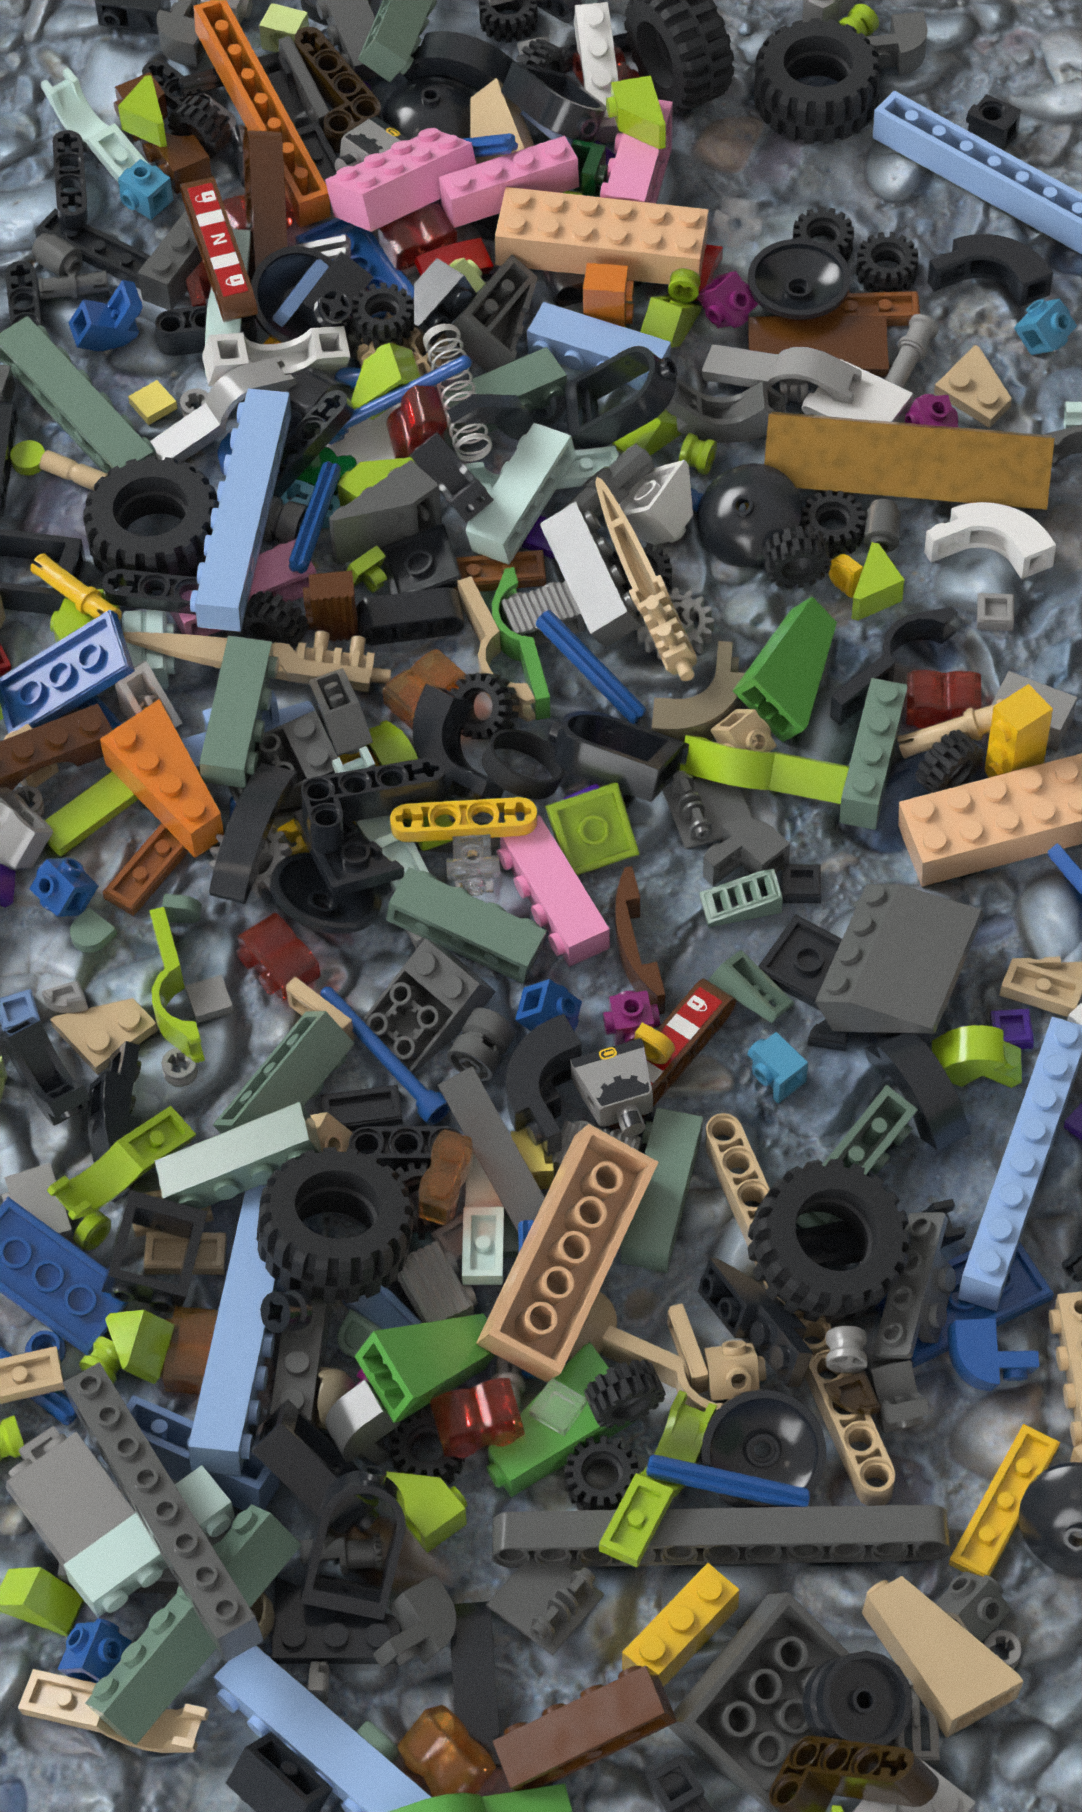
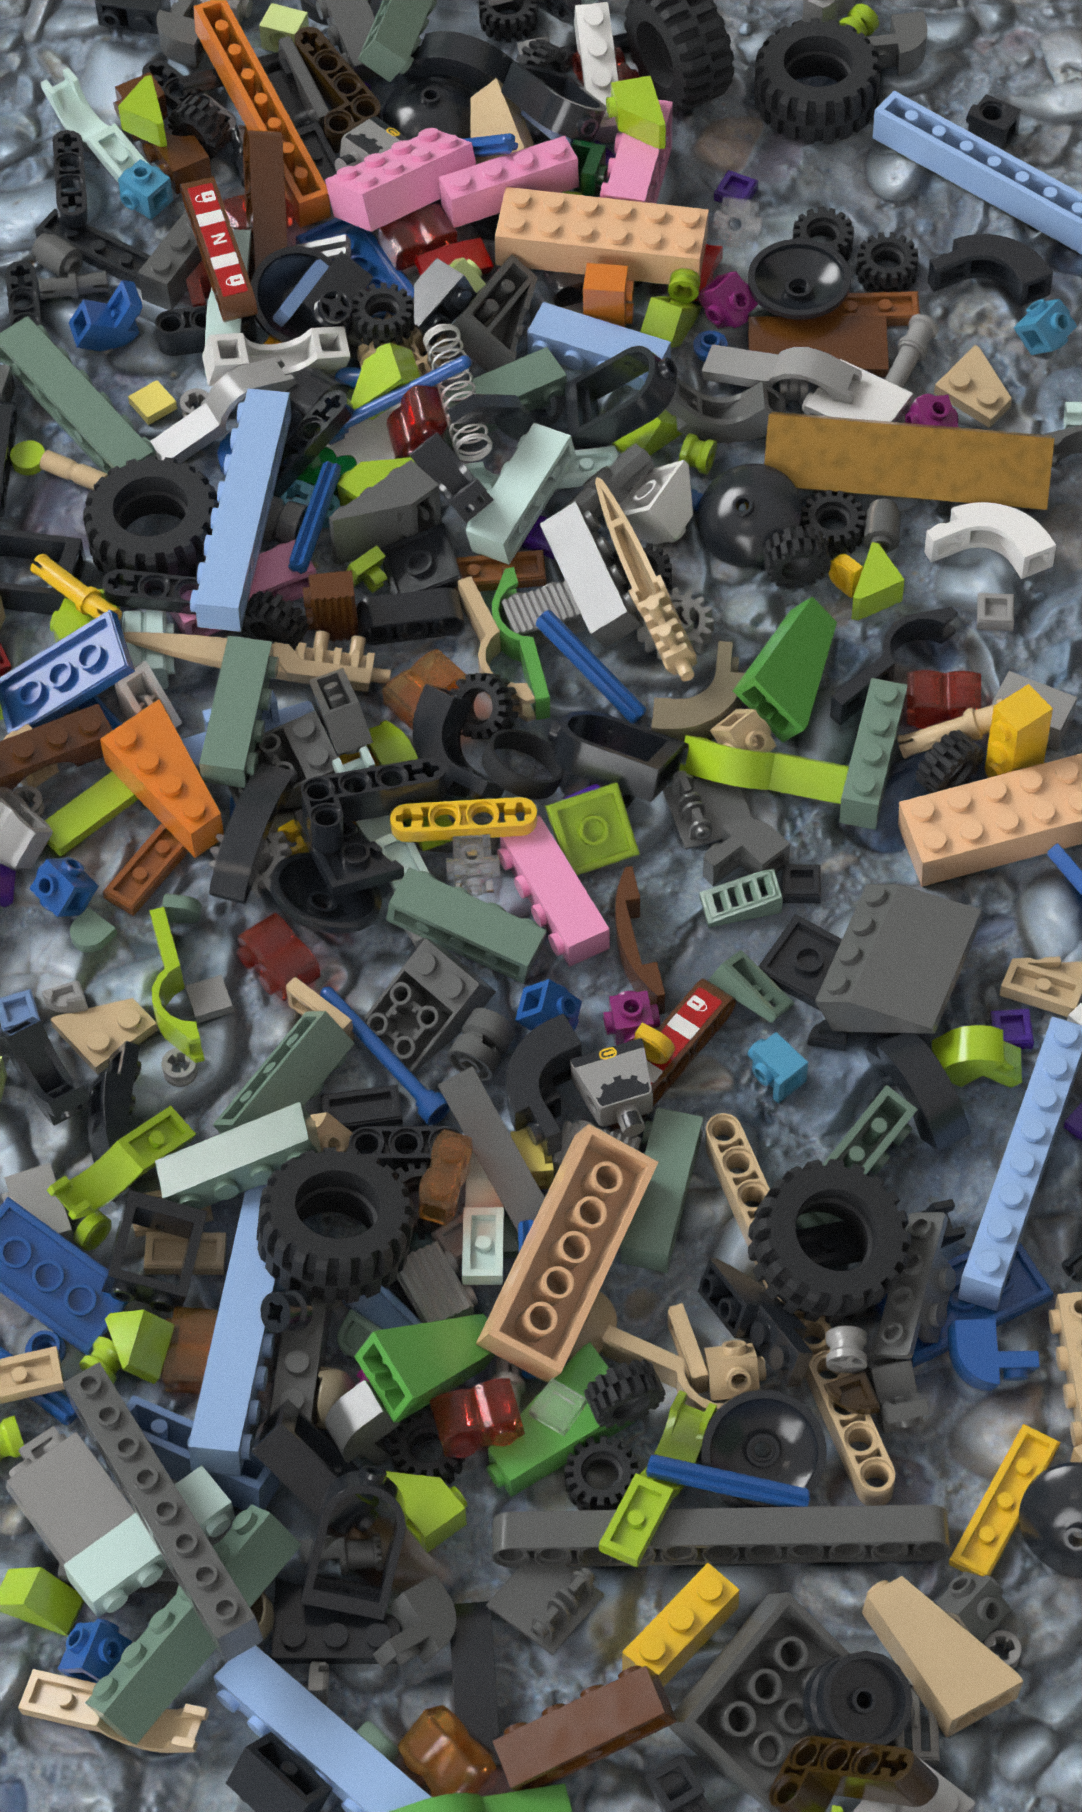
none -> blue plate [693,330,728,362]
none -> dark purple tile [714,170,759,211]

